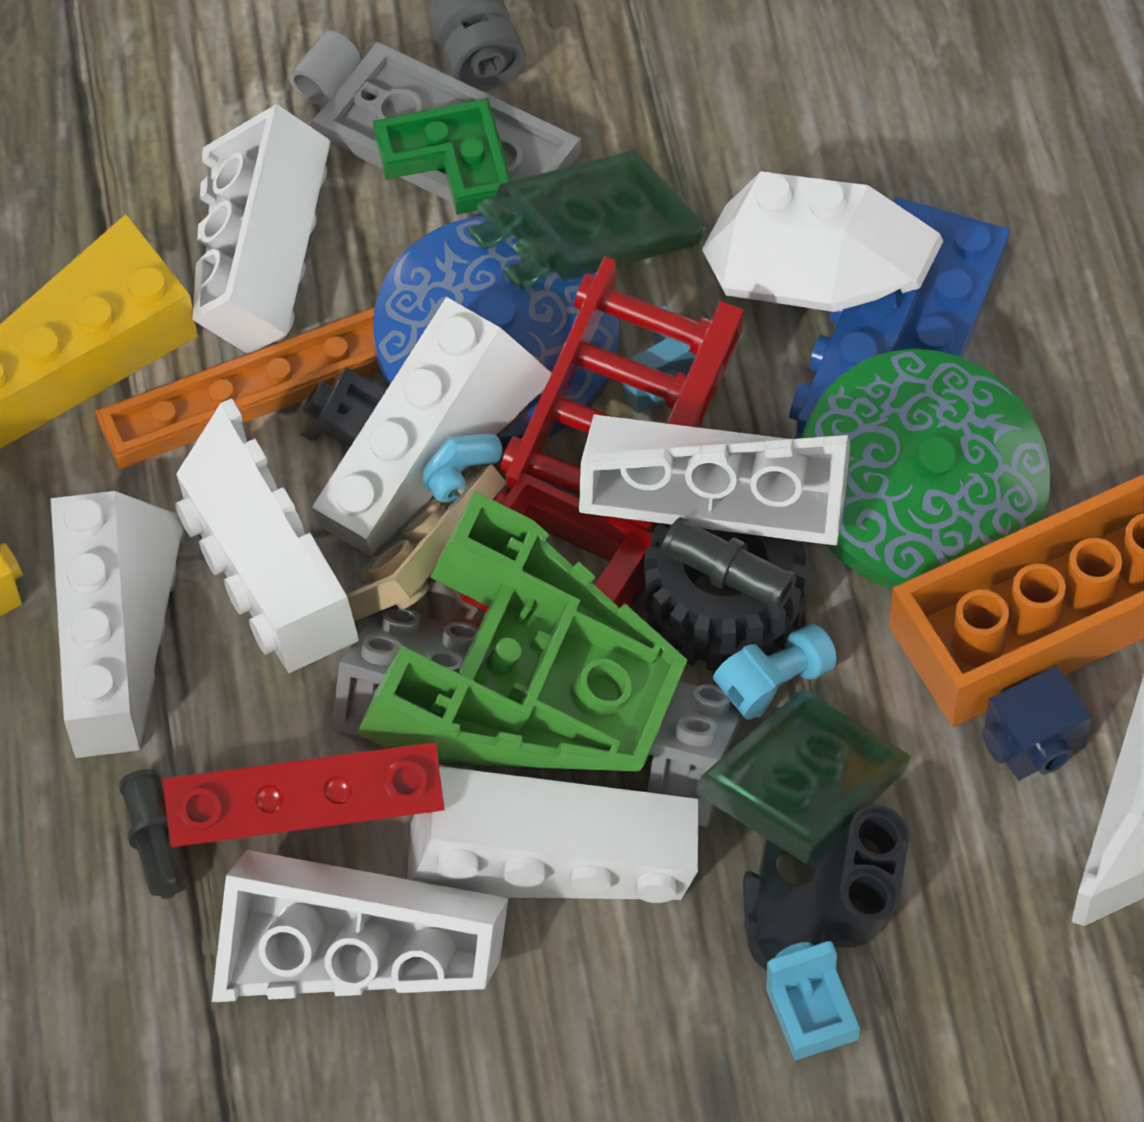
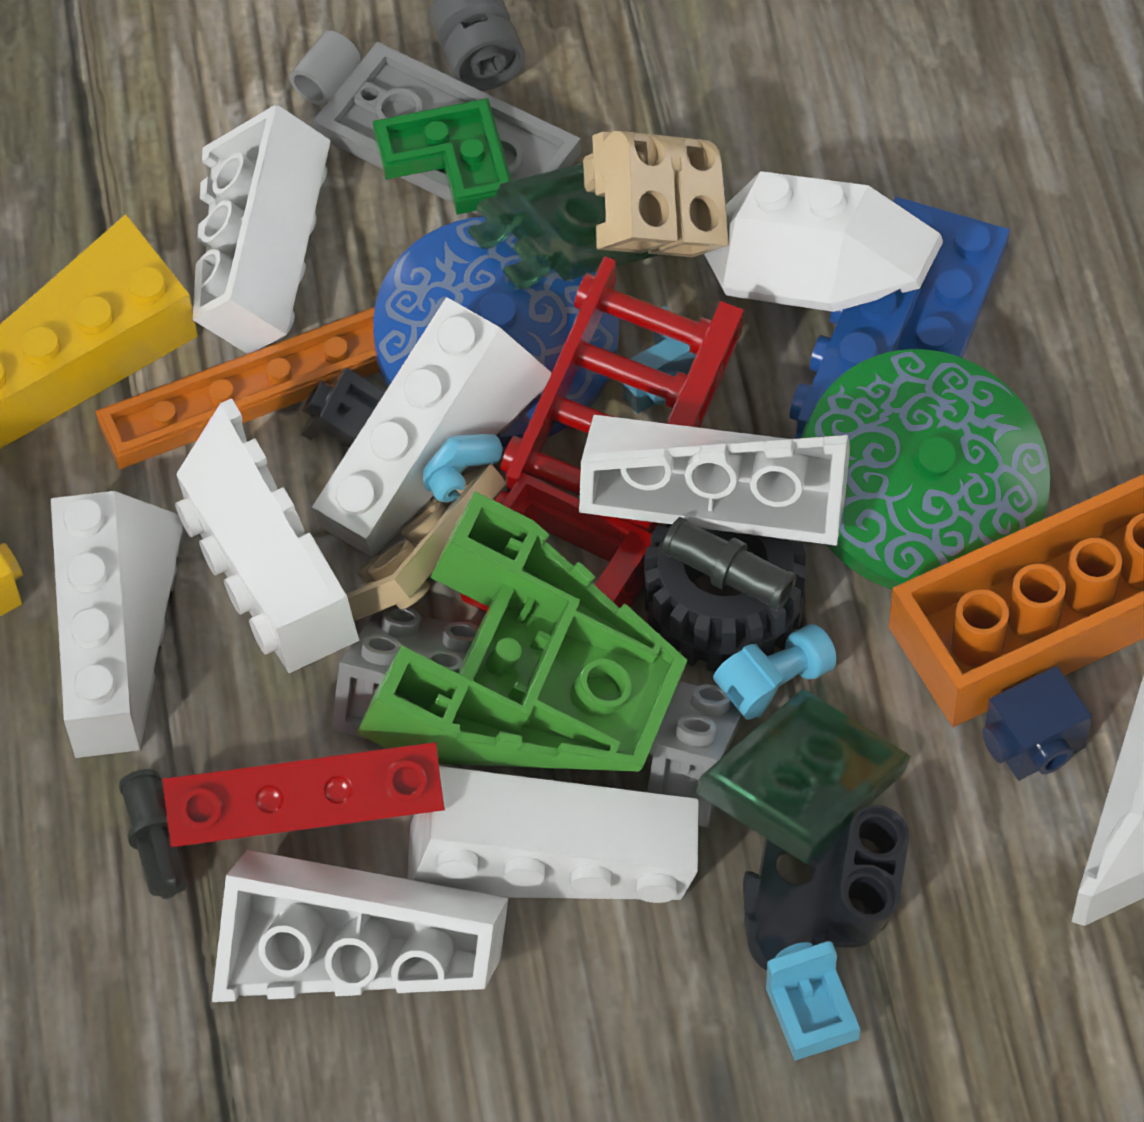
none -> tan hips [583,131,729,257]

